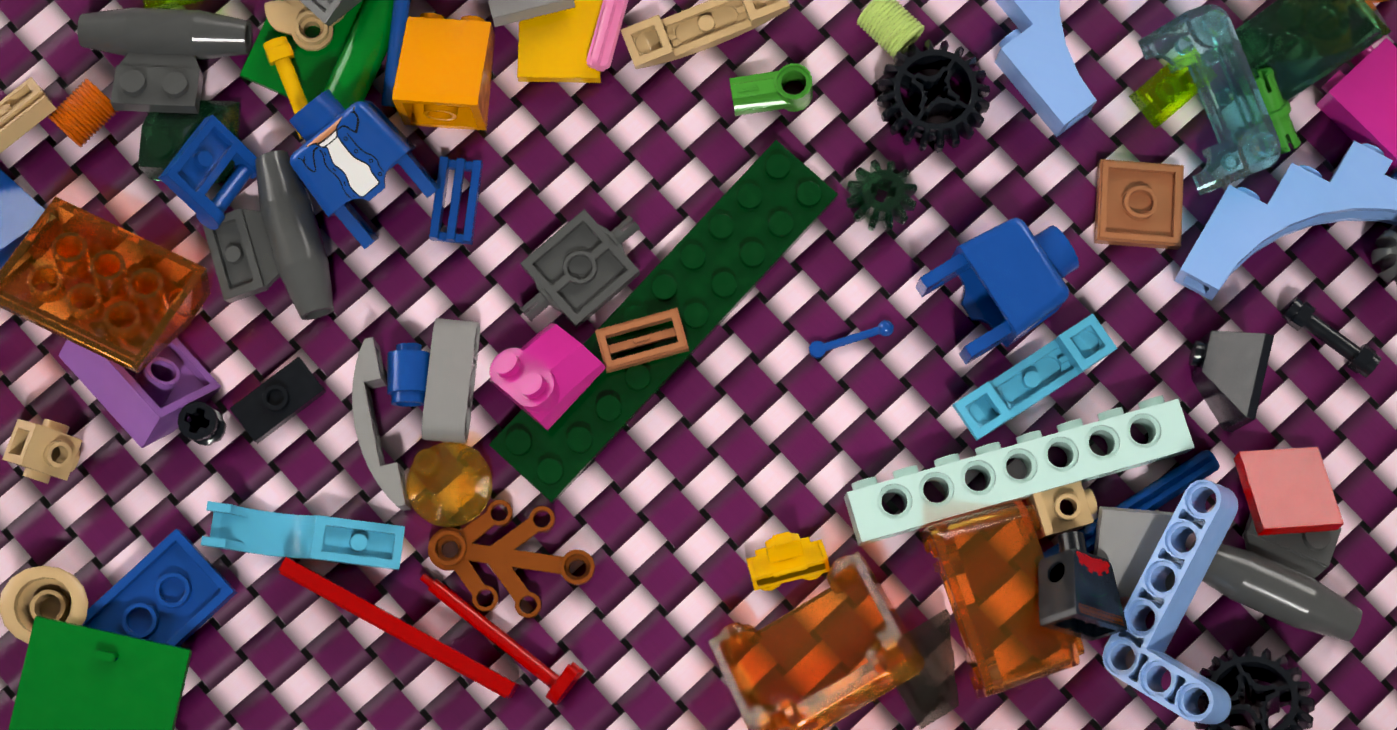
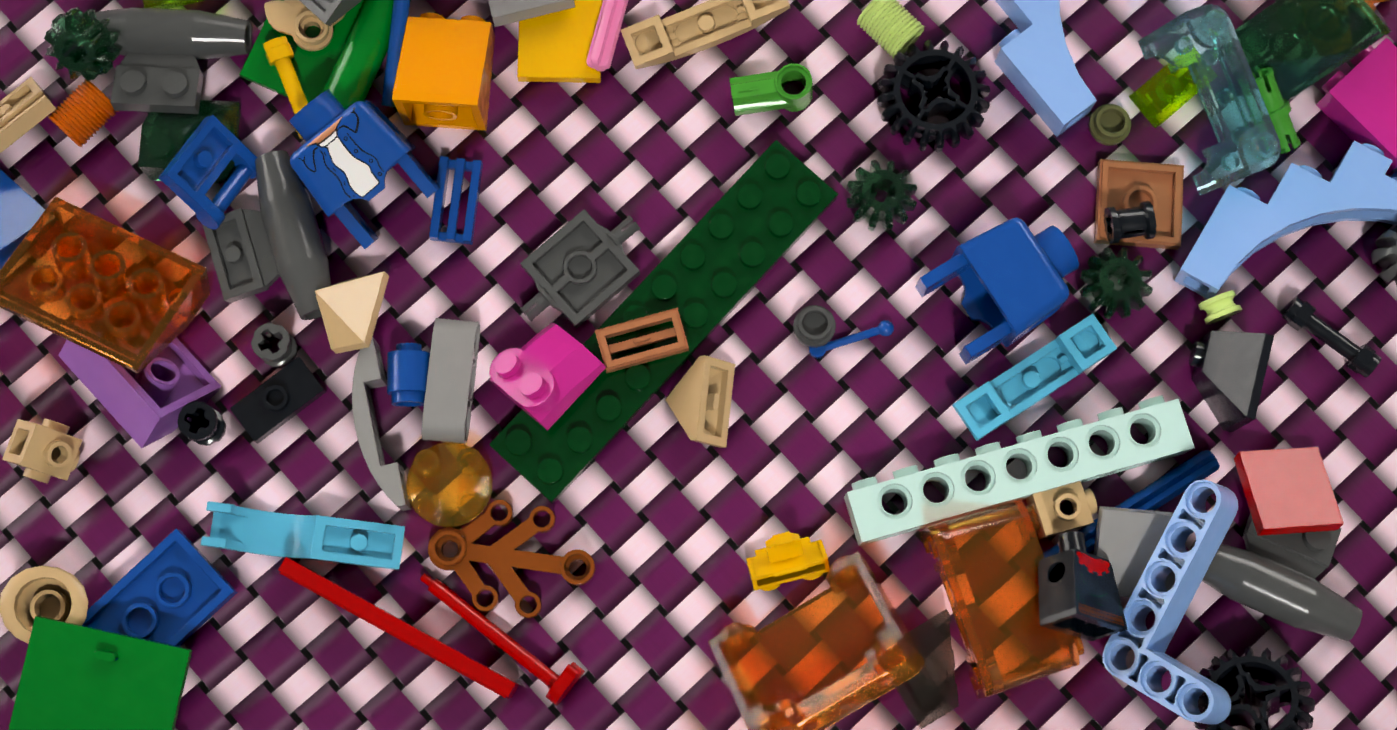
none -> clear green gear [44,7,121,82]
none -> dark grey bush [251,323,298,368]
none -> tan slope [315,271,389,354]
none -> tan slope [665,355,735,448]
none -> dark grey plate [793,305,836,348]
none -> clear green gear [1079,247,1153,319]
none -> olive plate [1089,104,1131,146]
none -> black bush [1104,201,1156,244]
none -> yellowish green bush [1198,290,1242,325]

